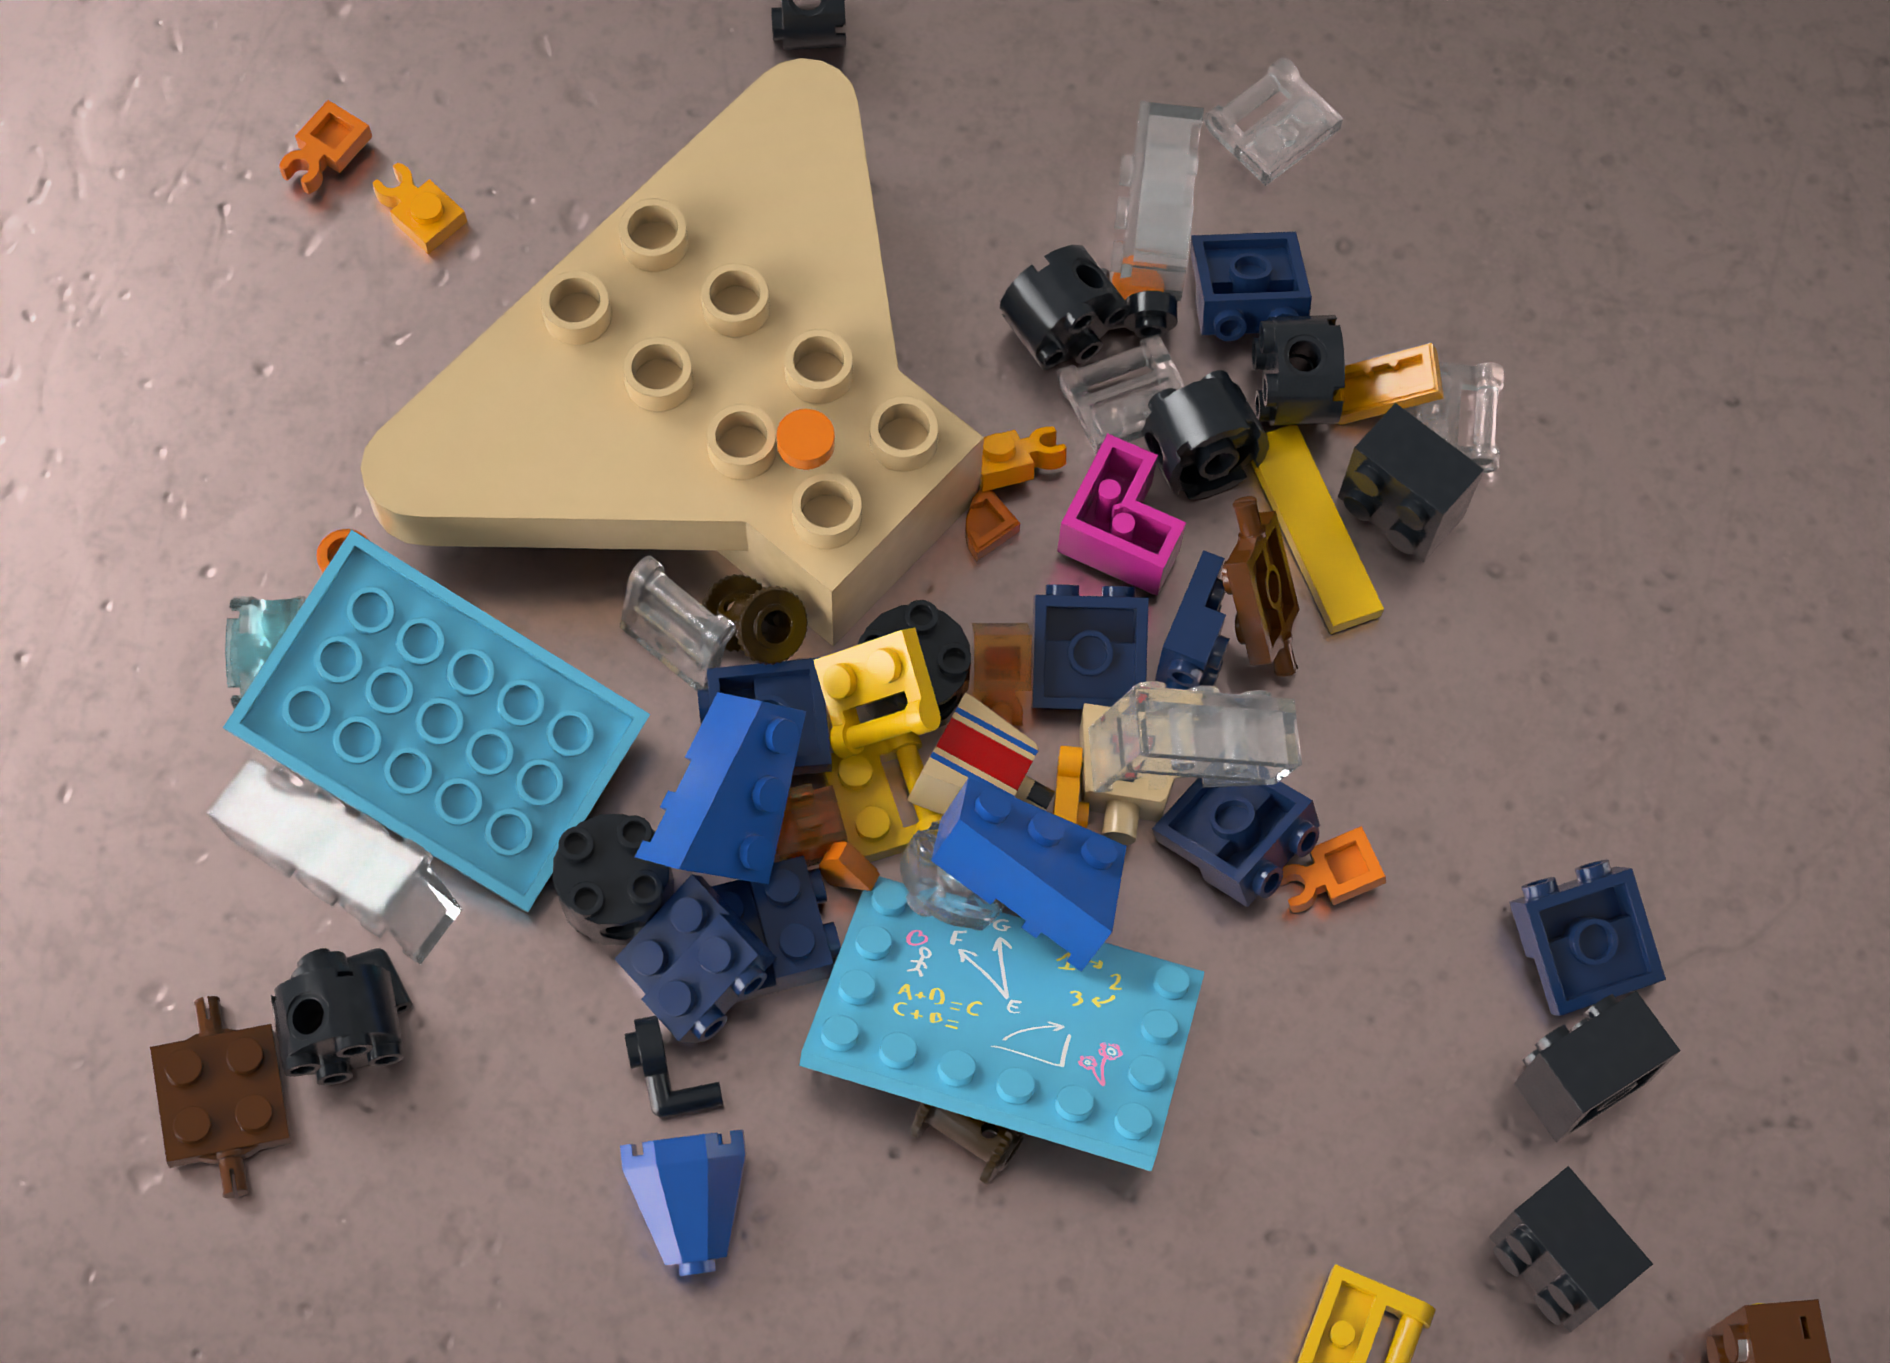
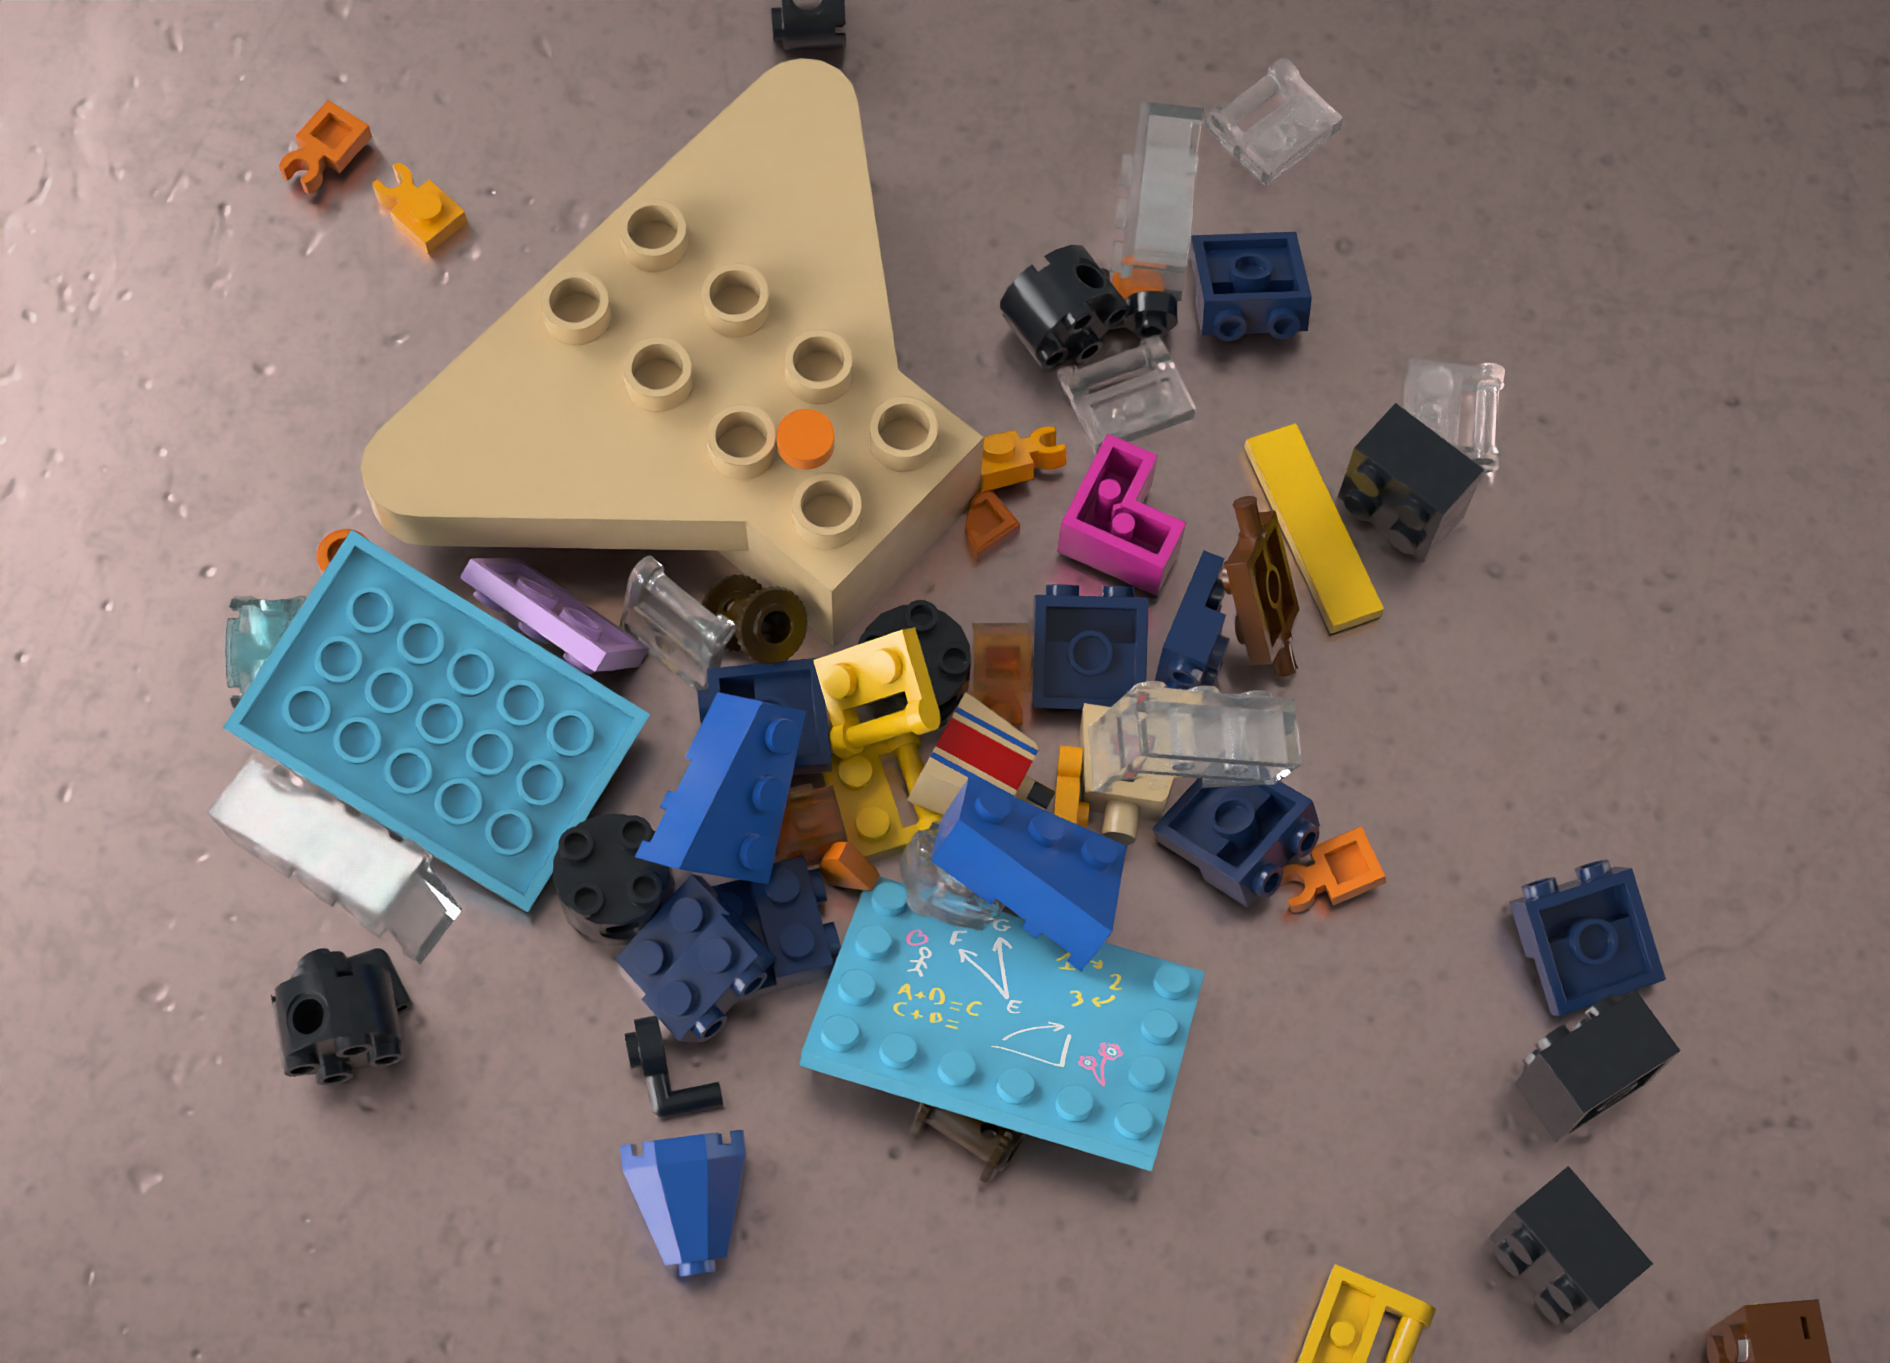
reddish brown plate [150,996,291,1198] -> none
black brick [1142,370,1270,499] -> none
black brick [1252,315,1345,426] -> none
light orange plate [1333,343,1444,425] -> none
none -> lavender plate [460,558,650,674]

